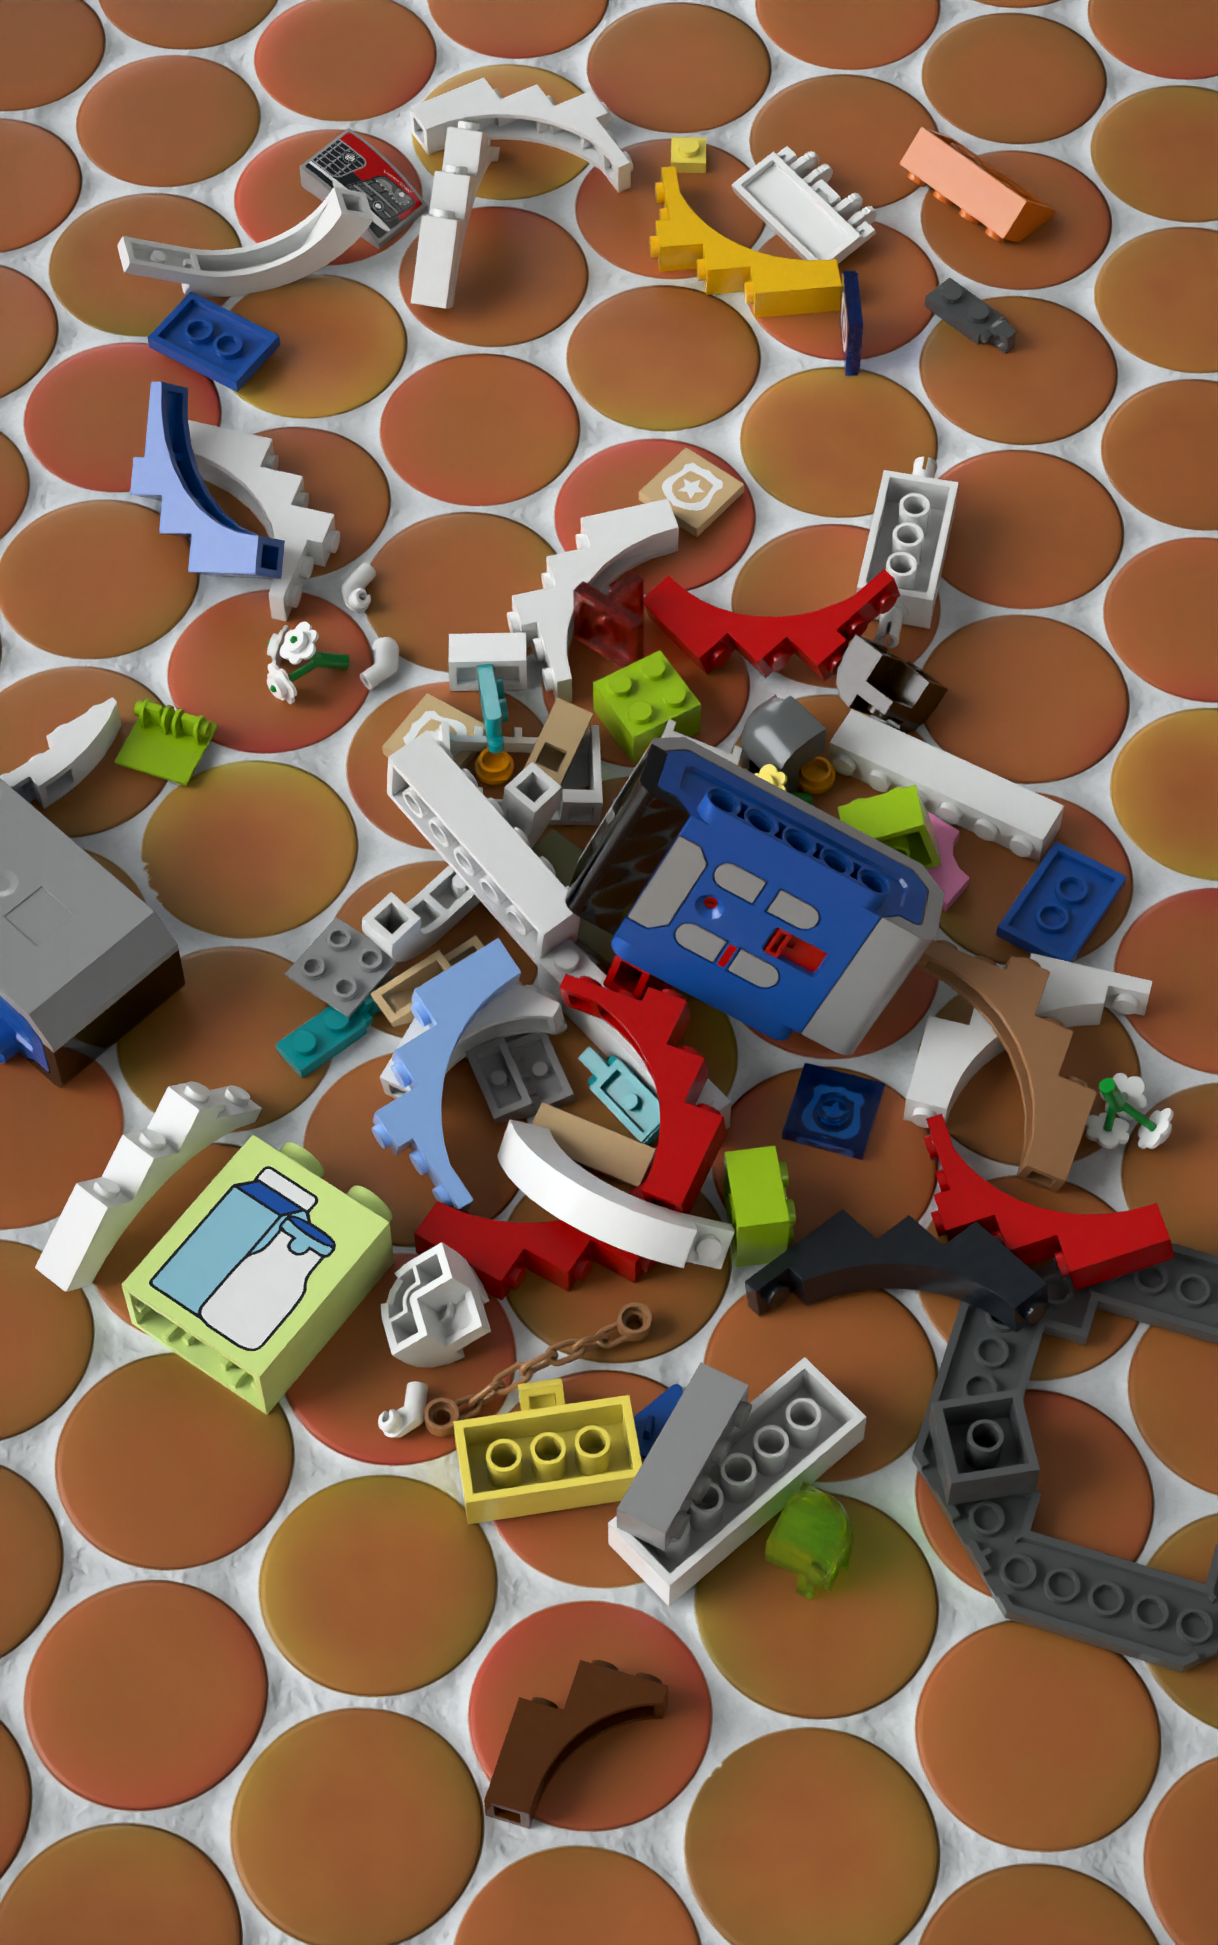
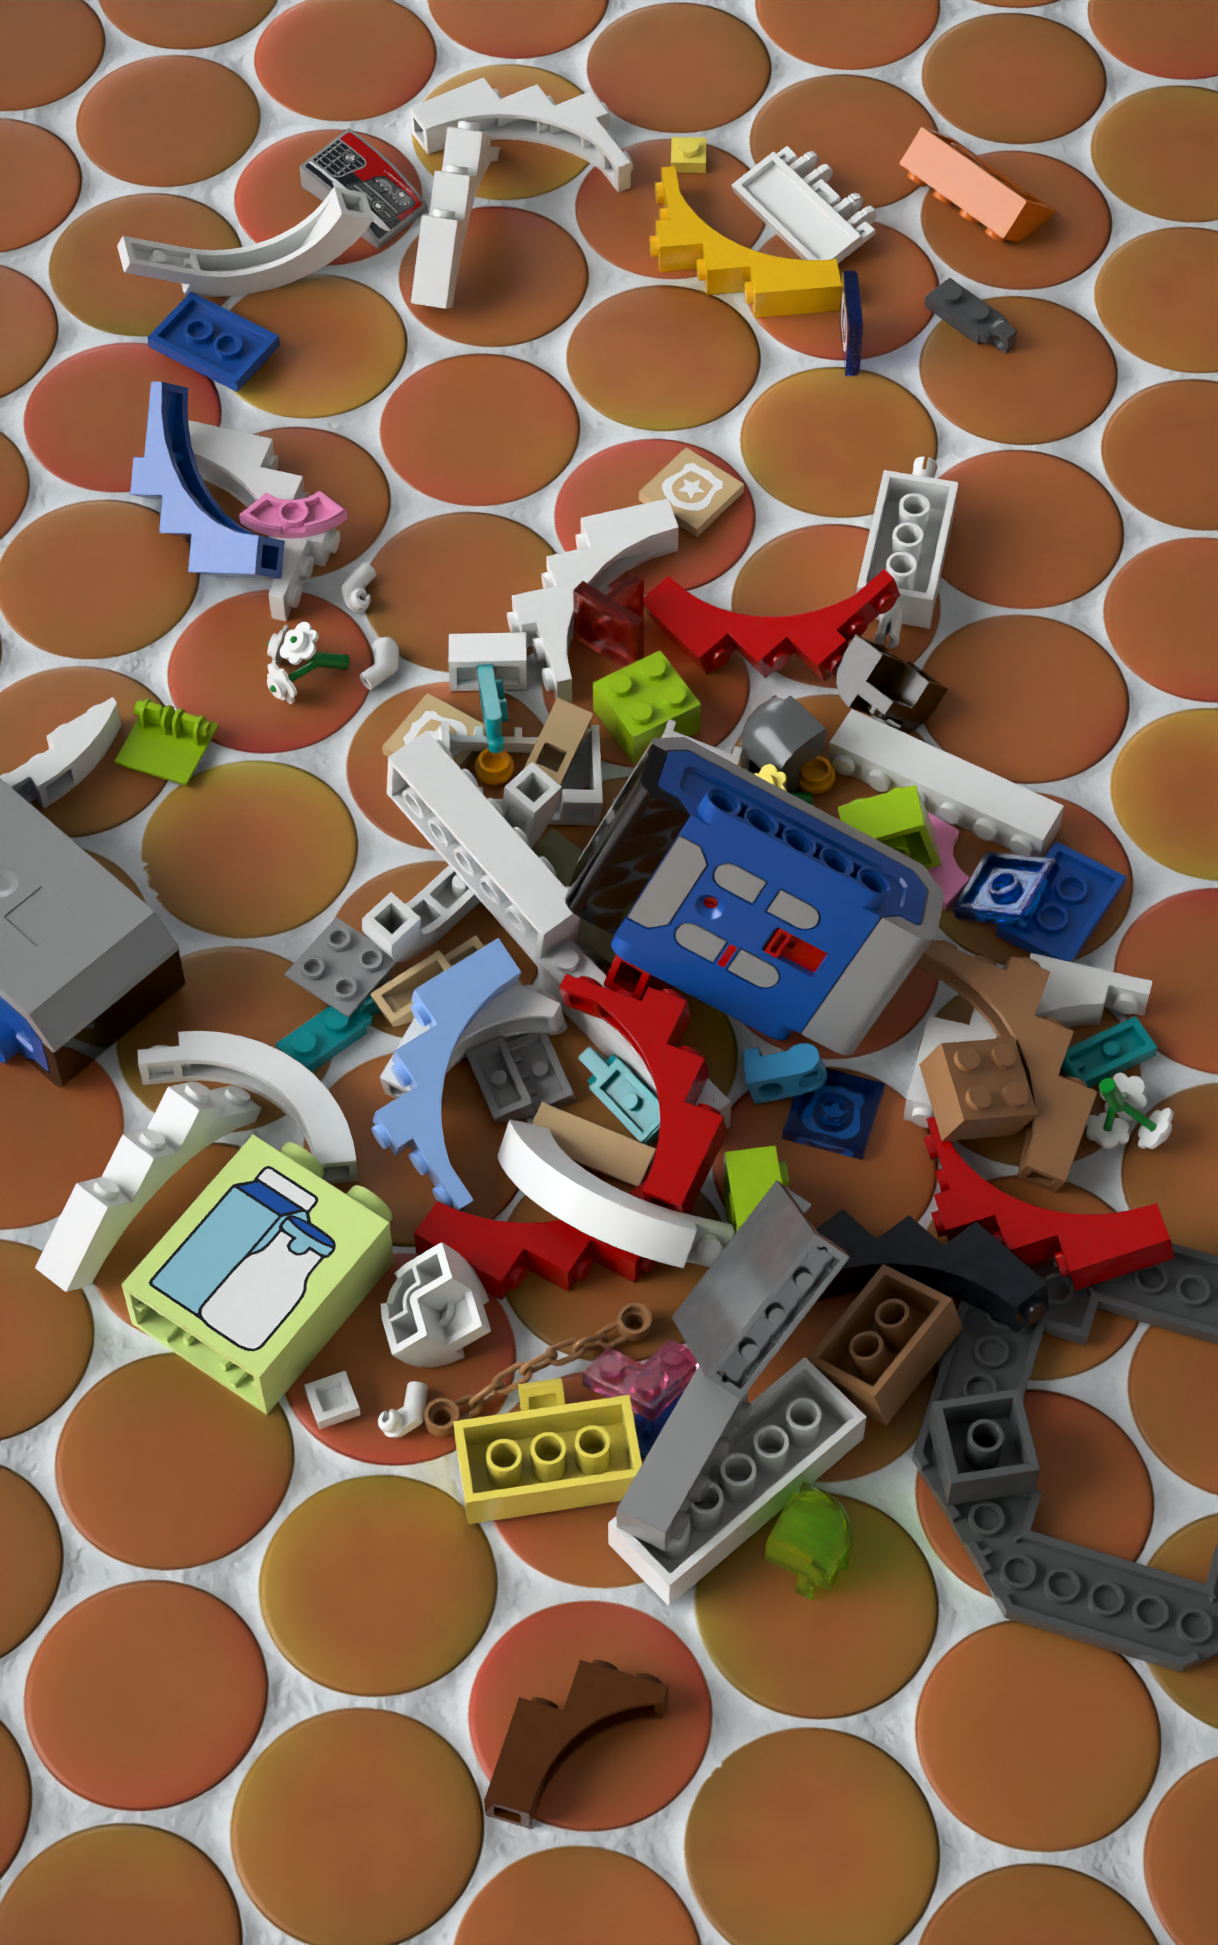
none -> white arch [137,1031,359,1184]
none -> bright pink tile [239,491,348,539]
none -> white plate [304,1371,361,1430]
none -> clear pink plate [582,1339,699,1421]
none -> dark grey panel [672,1180,850,1400]
none -> dark azure leg [743,1043,828,1105]
none -> medium nougat brick [807,1264,963,1425]
none -> medium nougat brick [919,1038,1038,1141]
none -> clear blue tile [952,851,1060,927]
none -> teal hinge [1060,1016,1158,1088]

